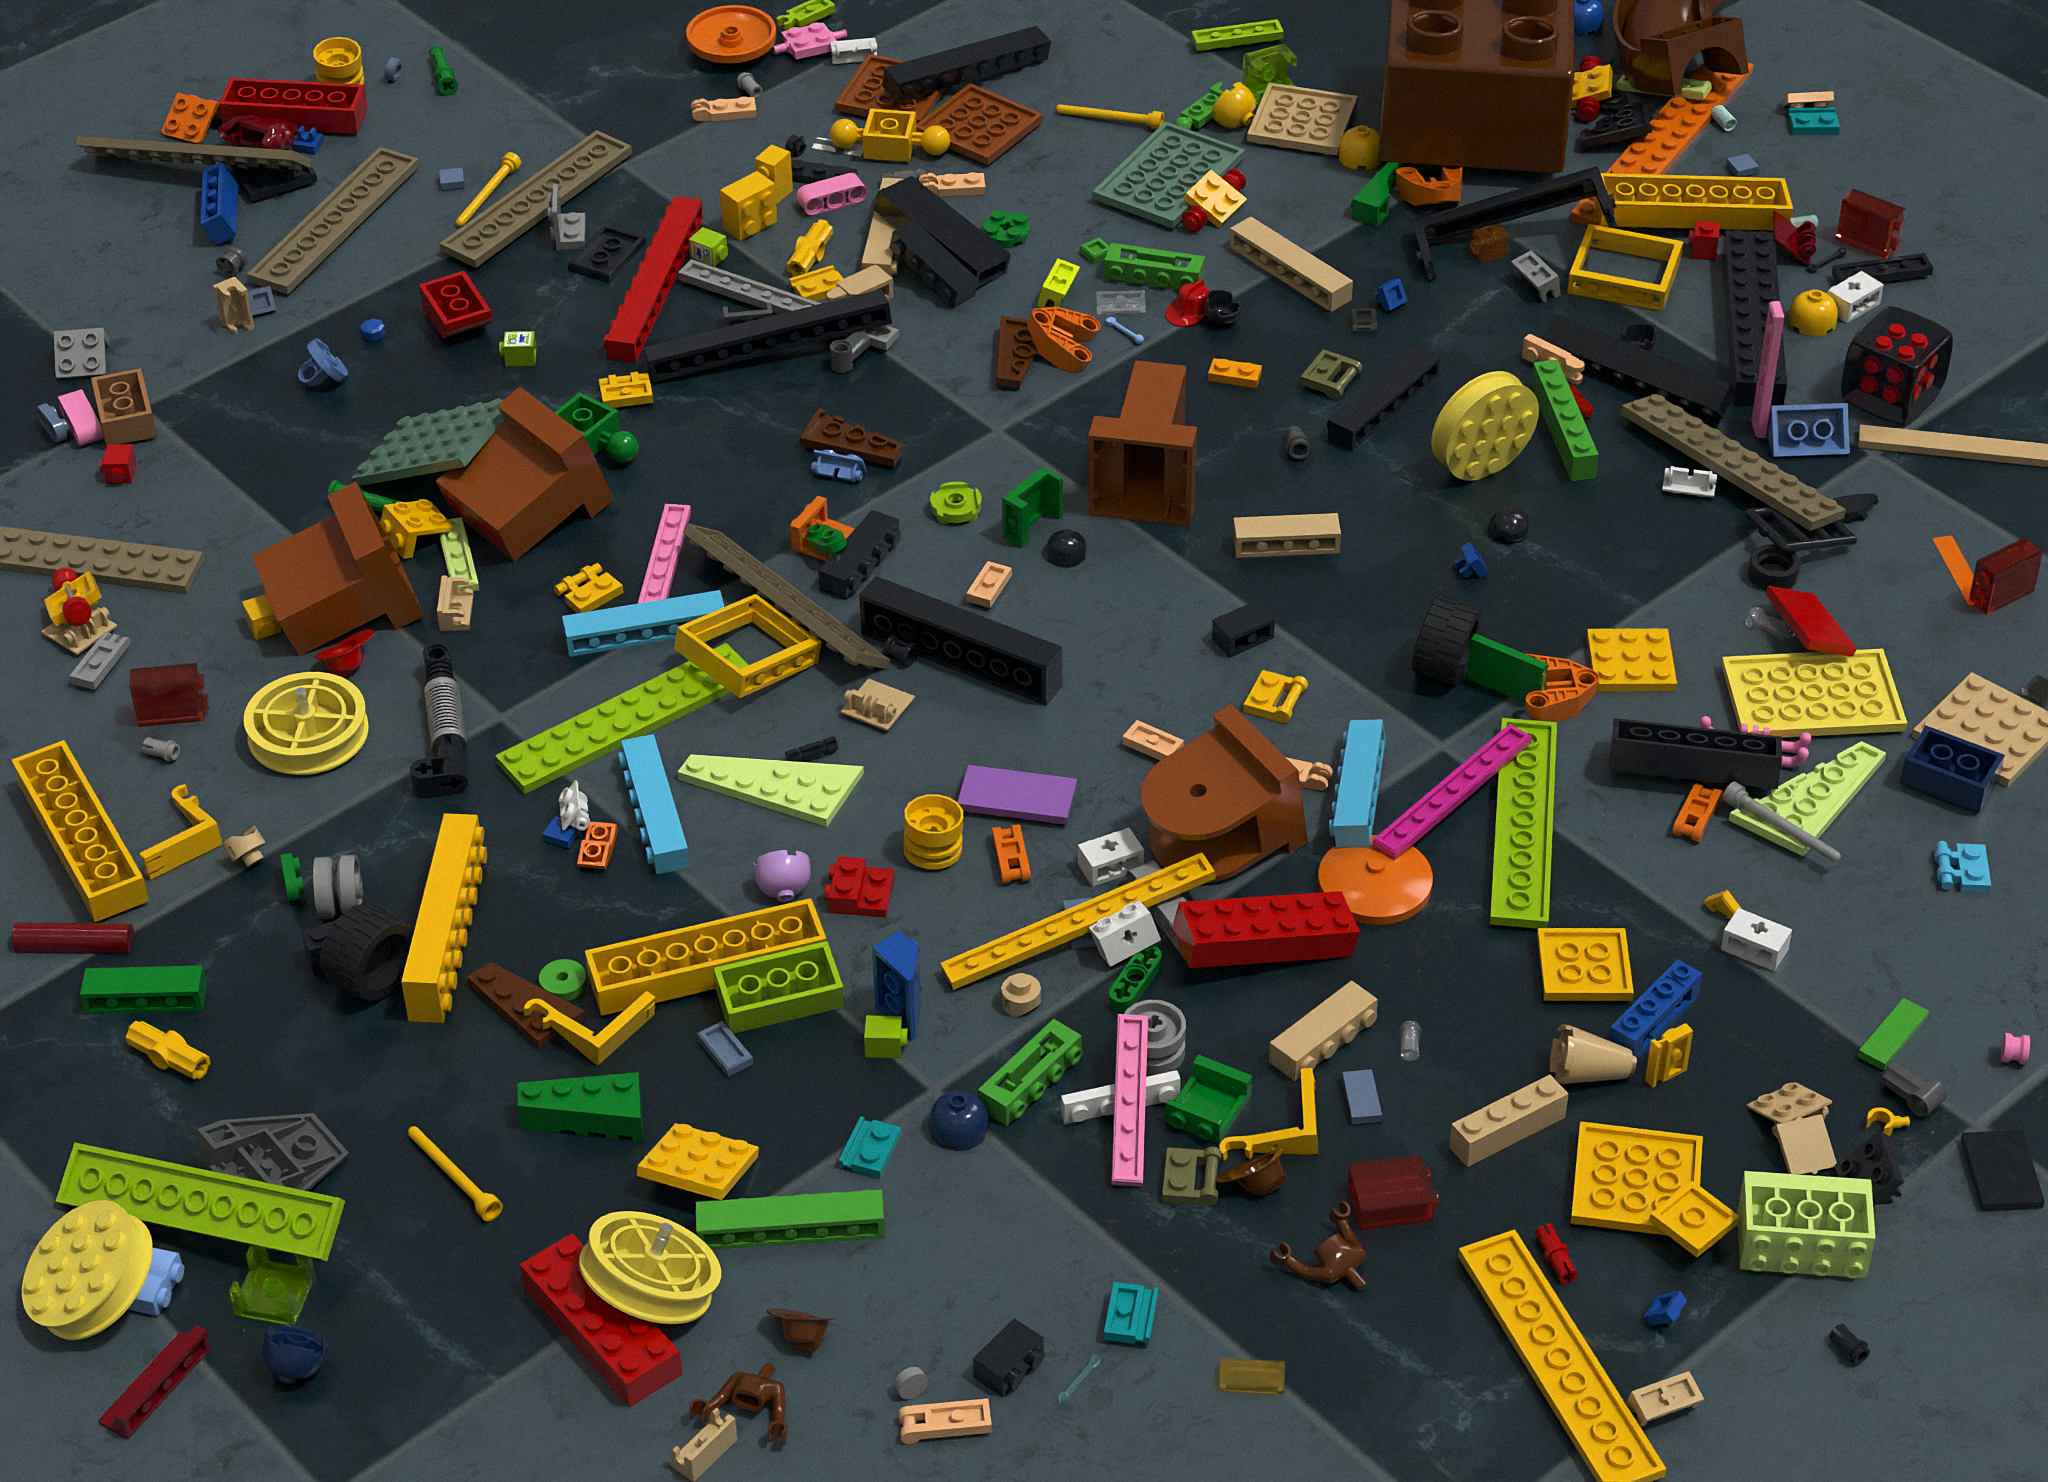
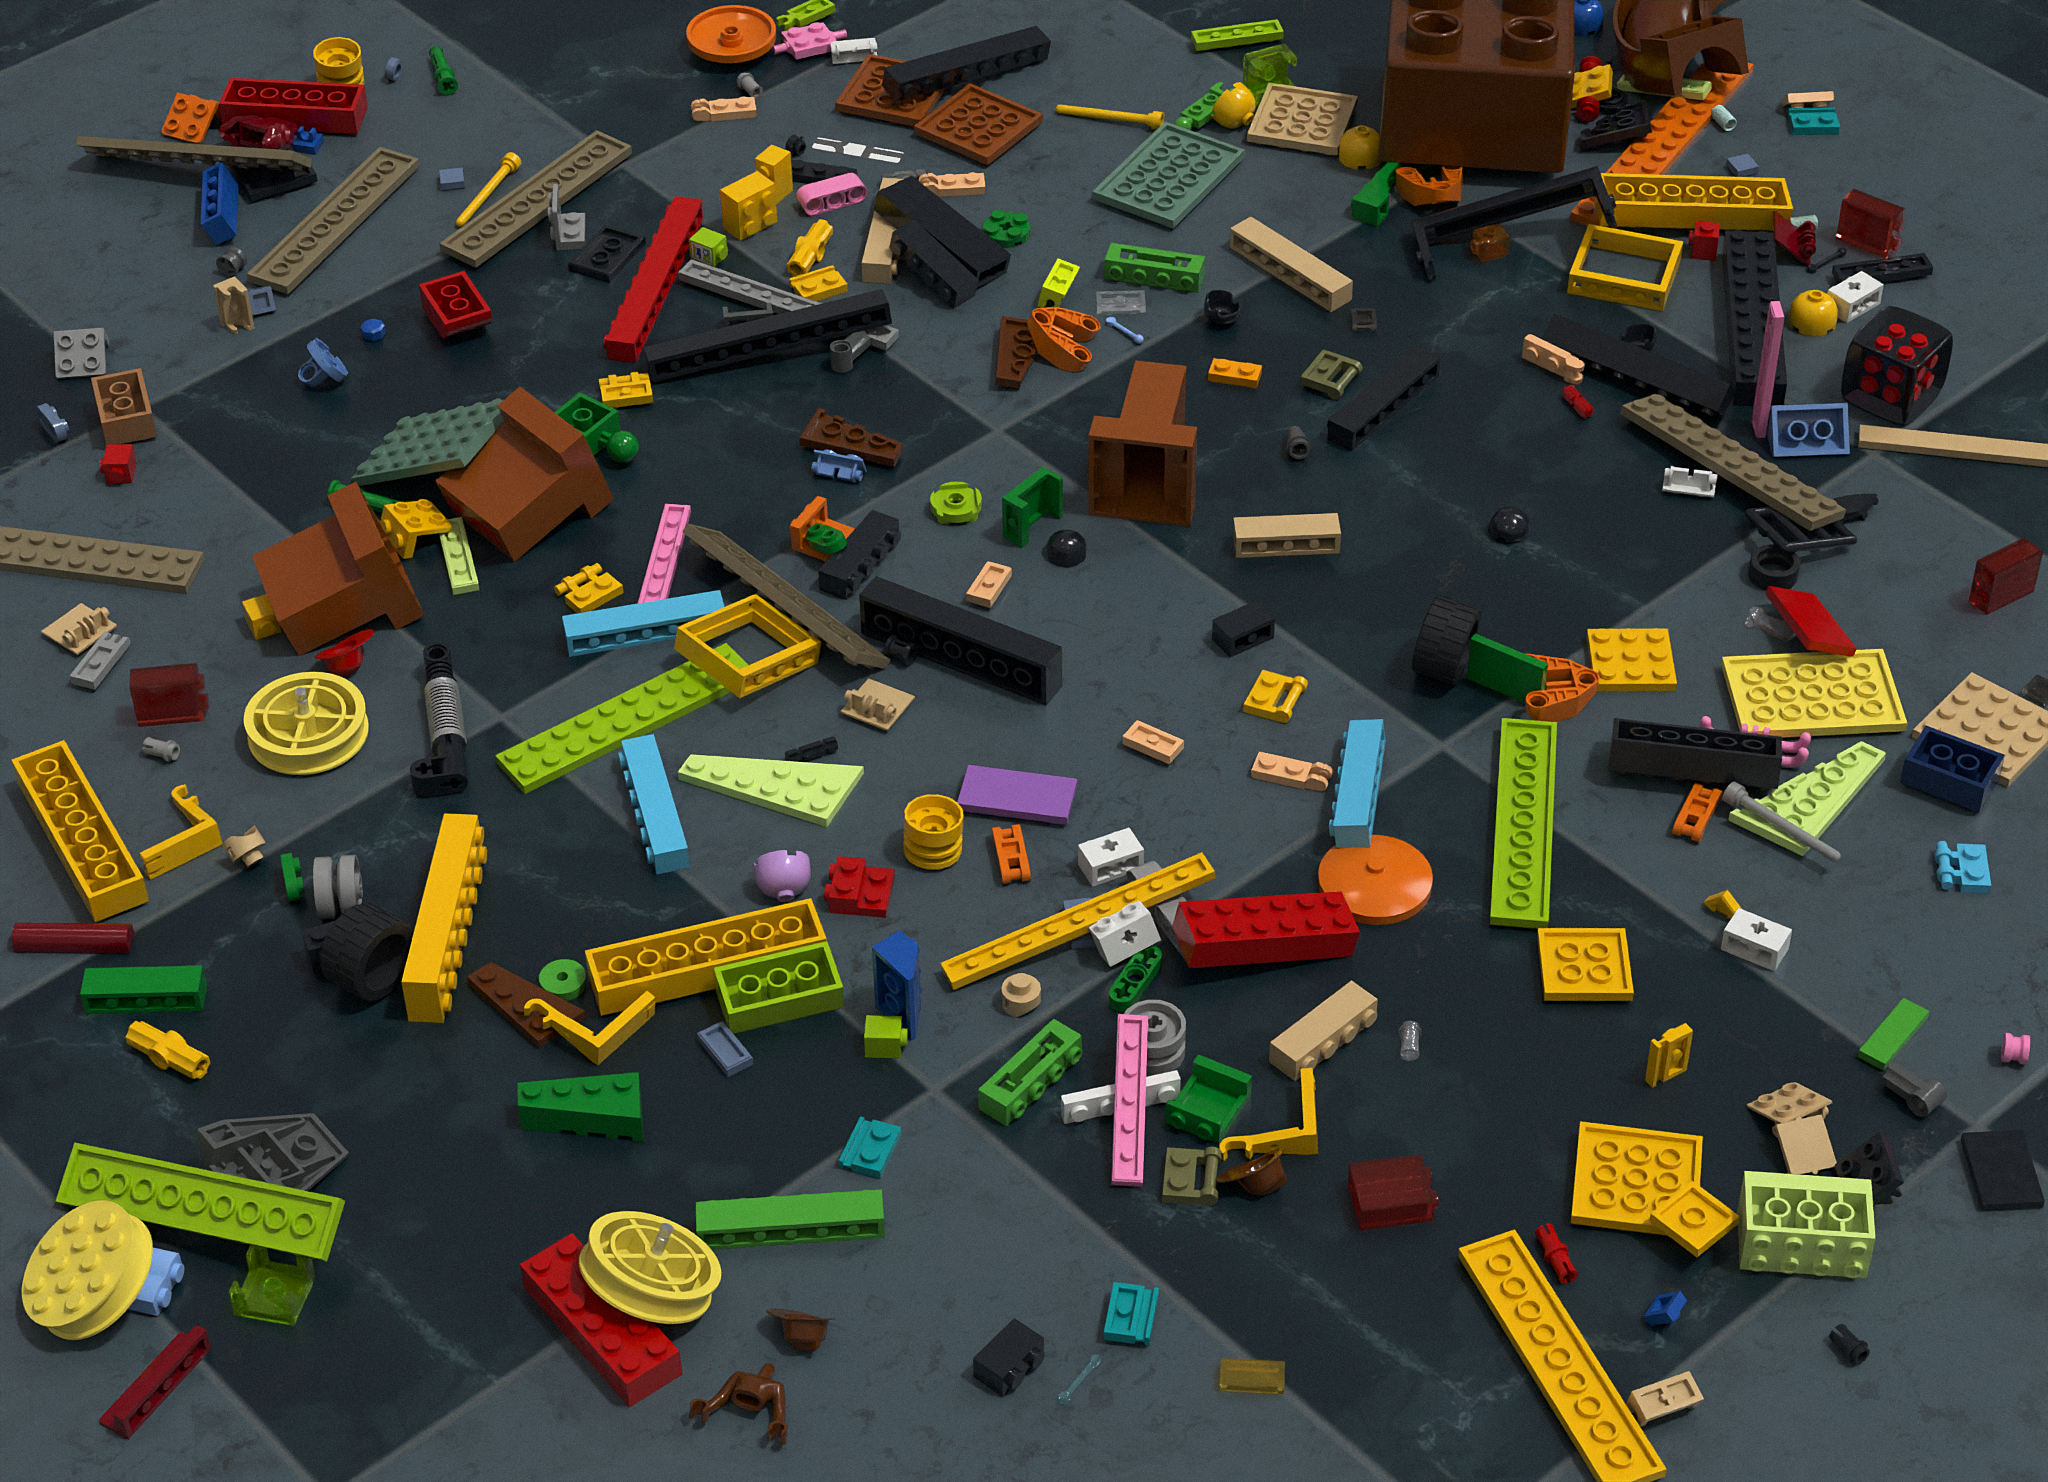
plate [44,567,102,626] -> none
bright pink beam [57,389,104,446] -> none
dark blue cylinder [262,1325,329,1383] -> none
yellow piece [408,1126,503,1221] -> none
tan hinge [437,576,474,631] -> none
lime brick [499,331,537,366] -> none
blue tile [542,816,581,849] -> none
white hinge [559,780,590,830] -> none
orange slope [577,821,618,869] -> none
yellow plate [637,1123,759,1200] -> none
tan hinge [669,1408,738,1482] -> none
tan hinge [826,264,894,302] -> none
yellow brick [829,109,950,162] -> none
light grey tile [894,1367,928,1399] -> none
light nougat plate [898,1398,992,1444] -> none
dark blue cylinder [929,1090,989,1151] -> none
bright green tile [1080,238,1110,264] -> none
dark orange piece [1141,704,1308,884] -> none
red piece [1165,280,1209,327] -> none
yellow plate [1182,169,1247,232] -> none
reddish brown piece [1270,1201,1367,1291] -> none
sand blue tile [1342,1069,1382,1124] -> none
dark pink tile [1372,724,1532,860] -> none
blue tile [1374,278,1408,311] -> none
light yellow wheel [1431,371,1539,481] -> none
tan brick [1449,1075,1568,1167] -> none
blue tile [1455,542,1489,579] -> none
light grey hinge [1511,250,1561,302] -> none
bright green brick [1531,360,1599,481] -> none
tan cone [1549,1024,1637,1084] -> none
blue brick [1609,959,1702,1060] -> none
yellow piece [1865,1108,1910,1136] -> none
orange sticker [1933,536,1988,606] -> none

